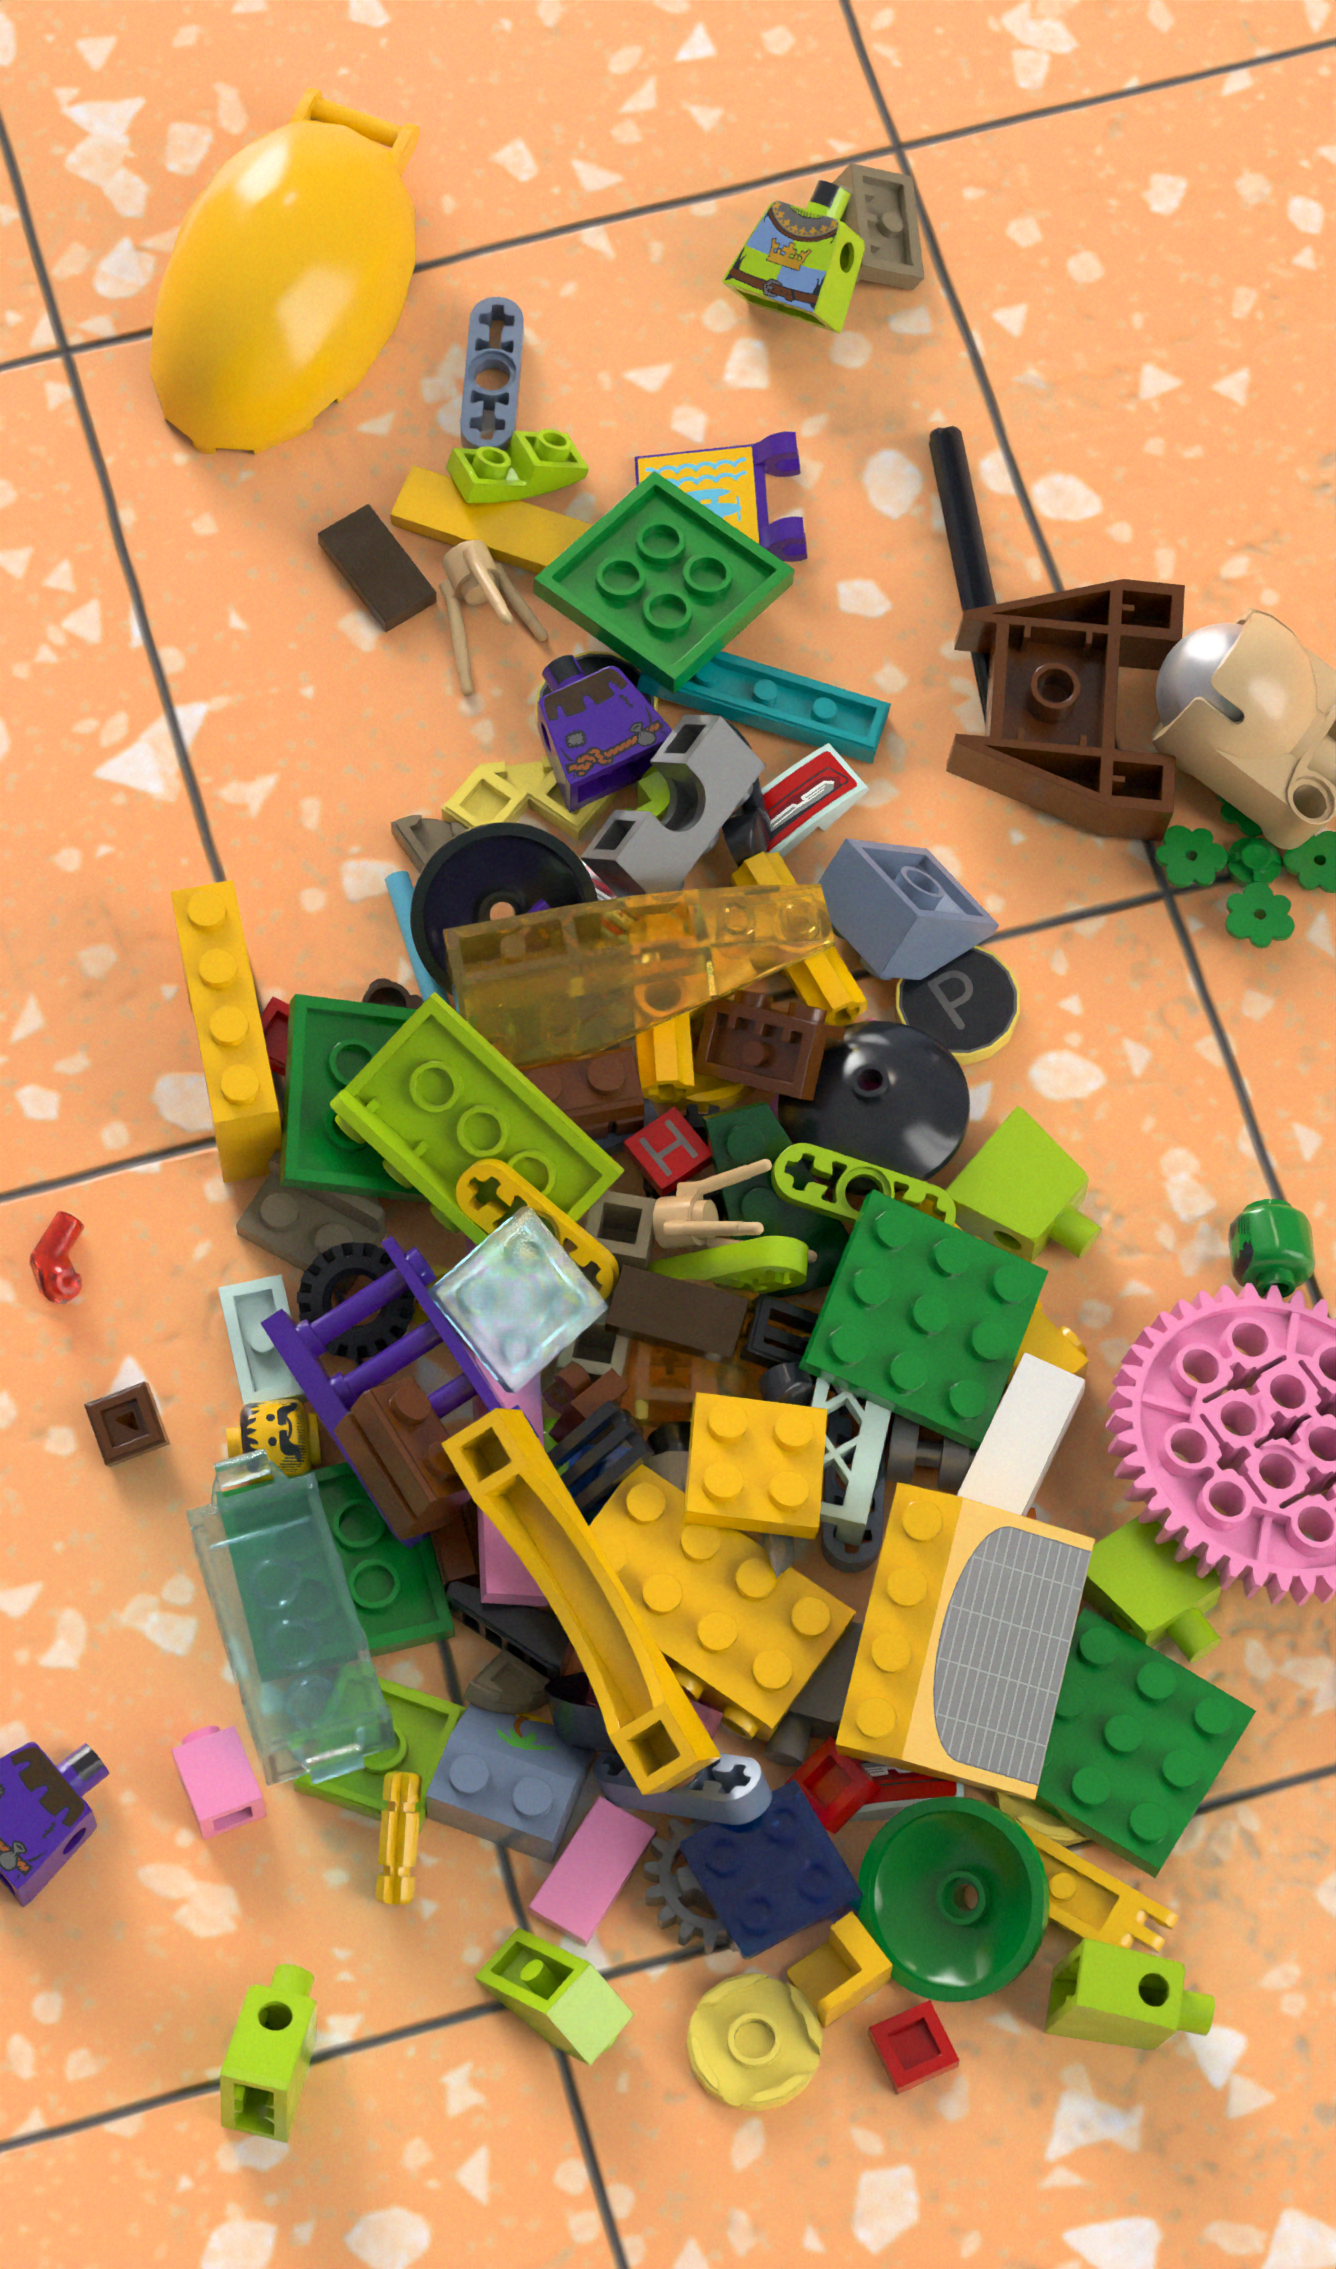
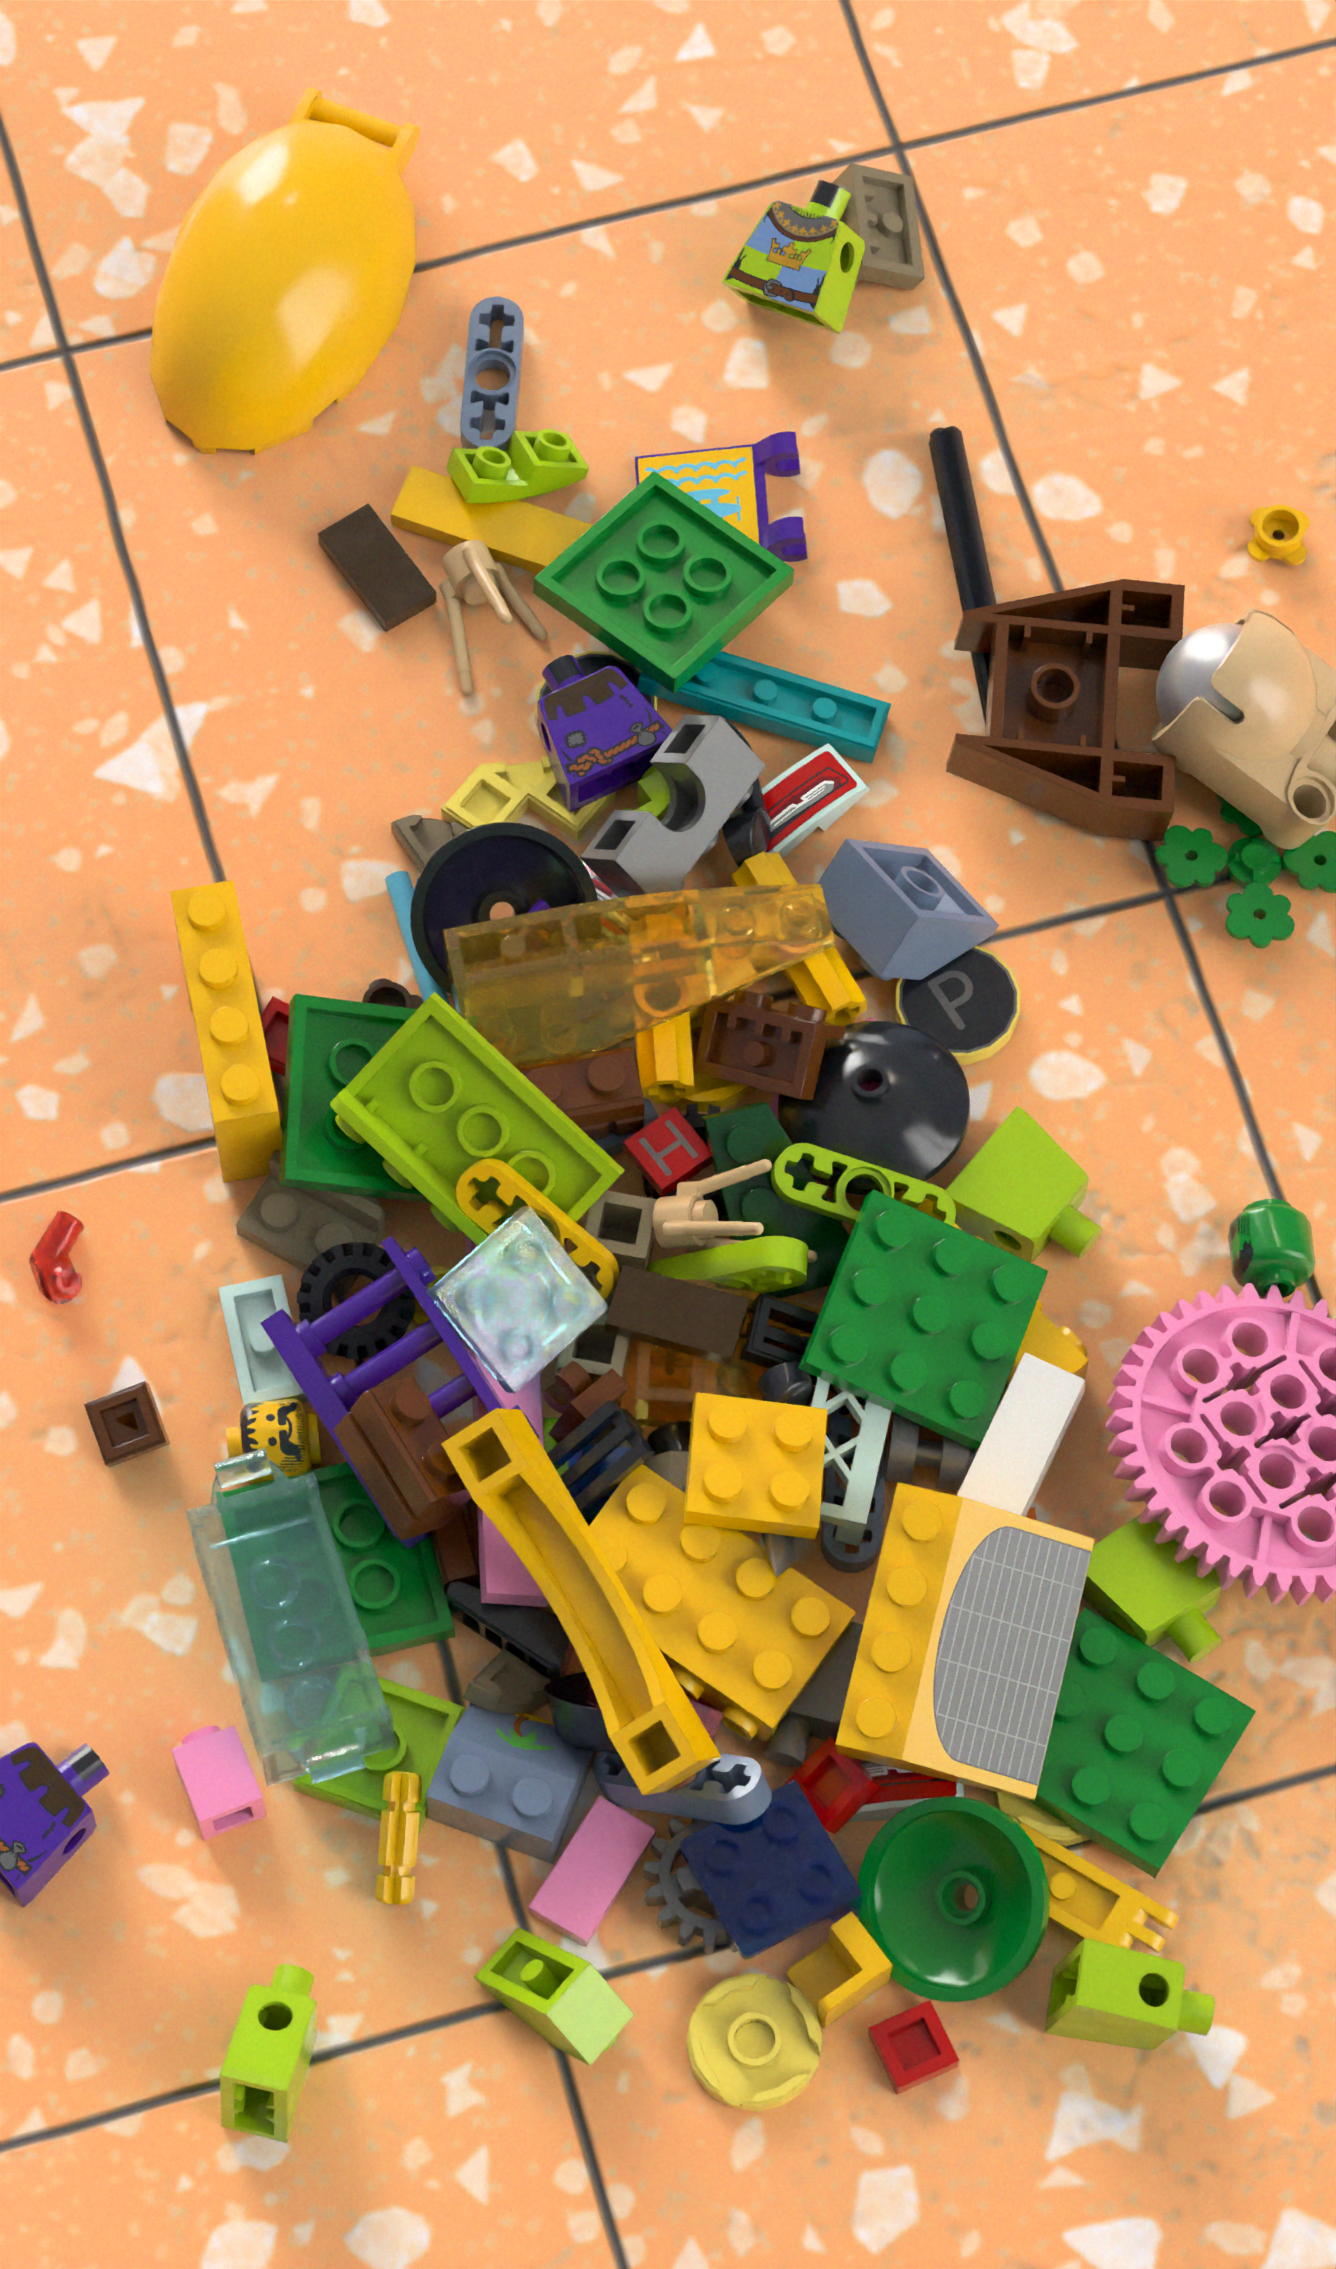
none -> yellow plate [1247,504,1310,566]

